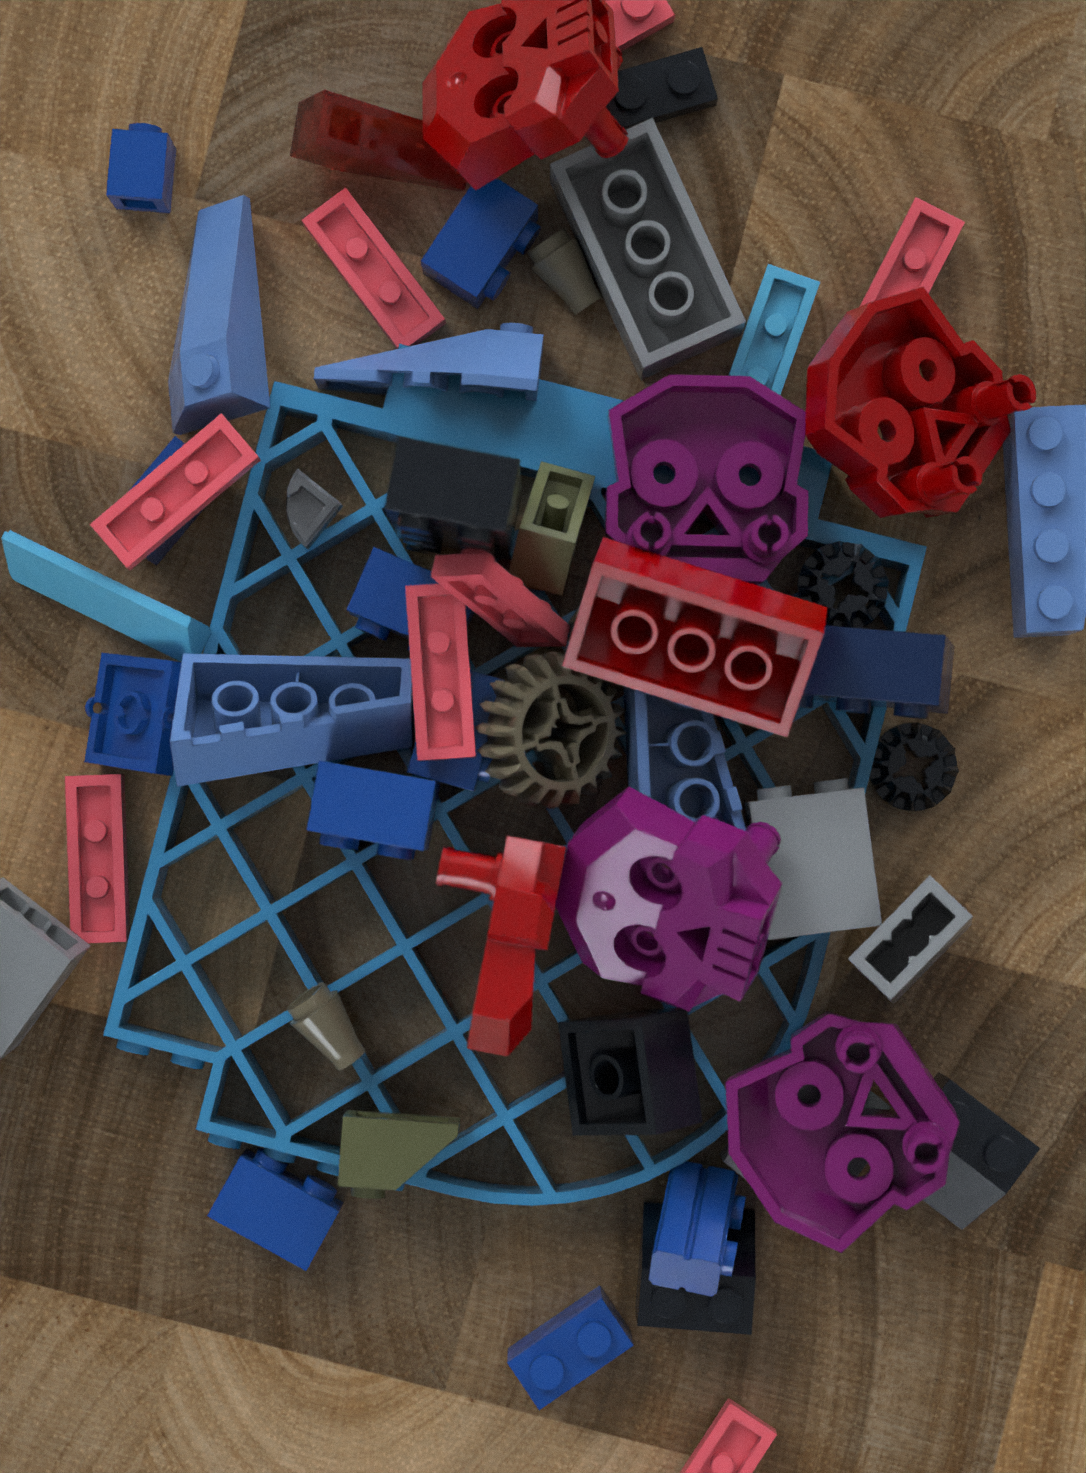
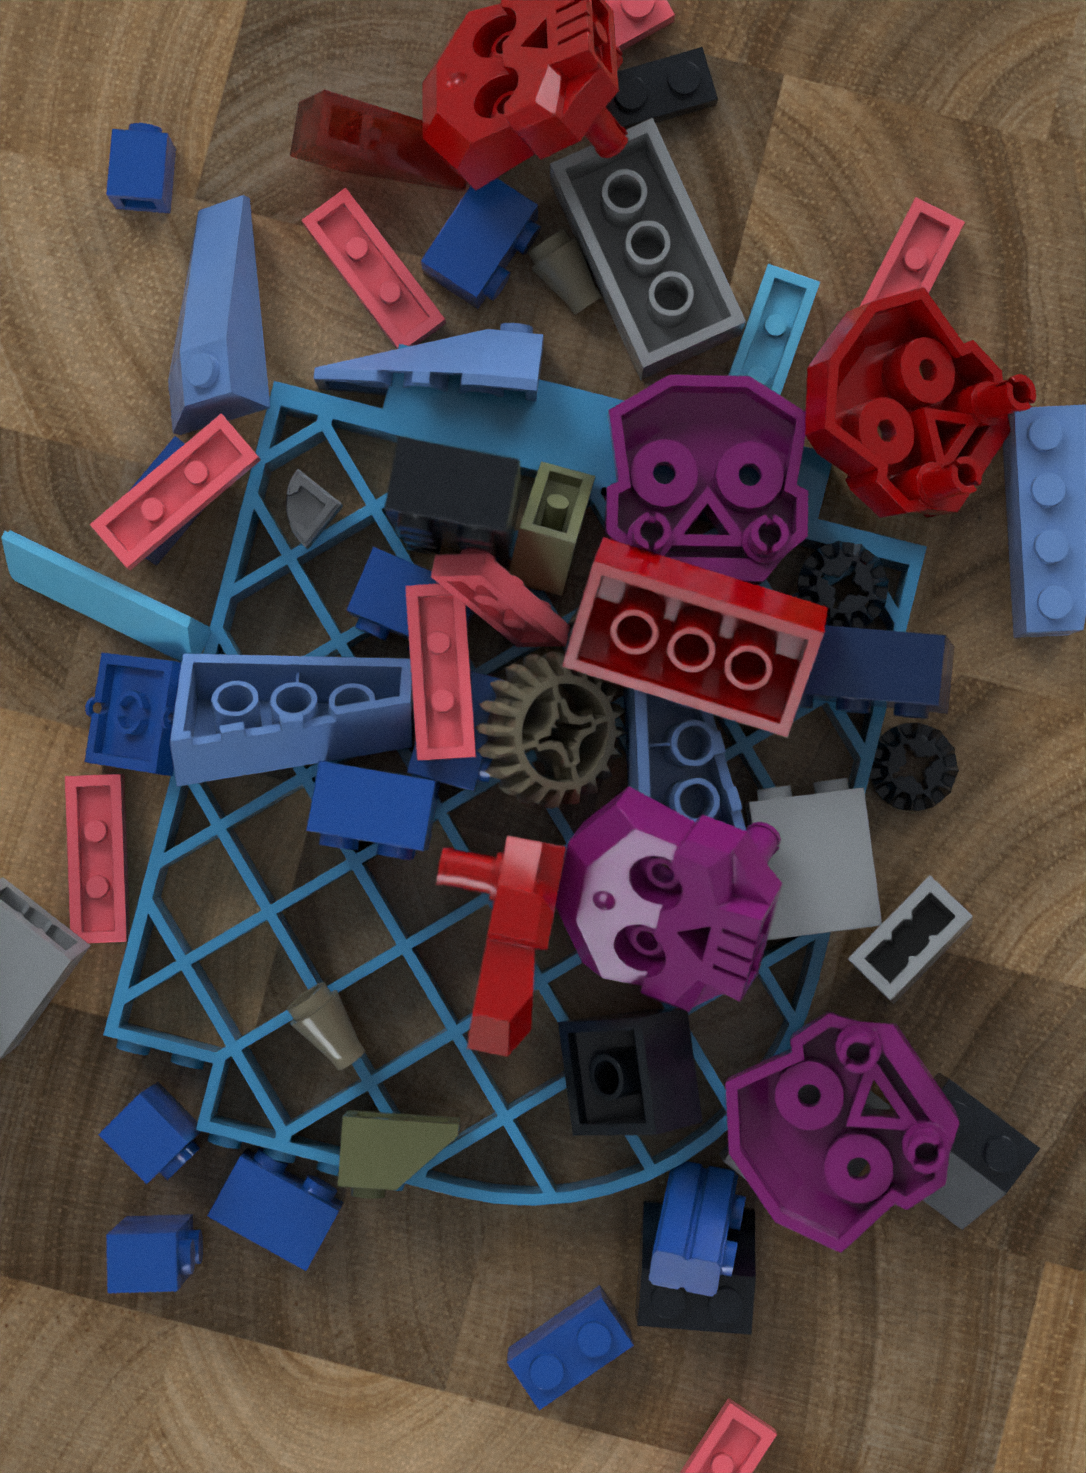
none -> blue brick [98,1082,202,1184]
none -> blue brick [106,1214,203,1293]

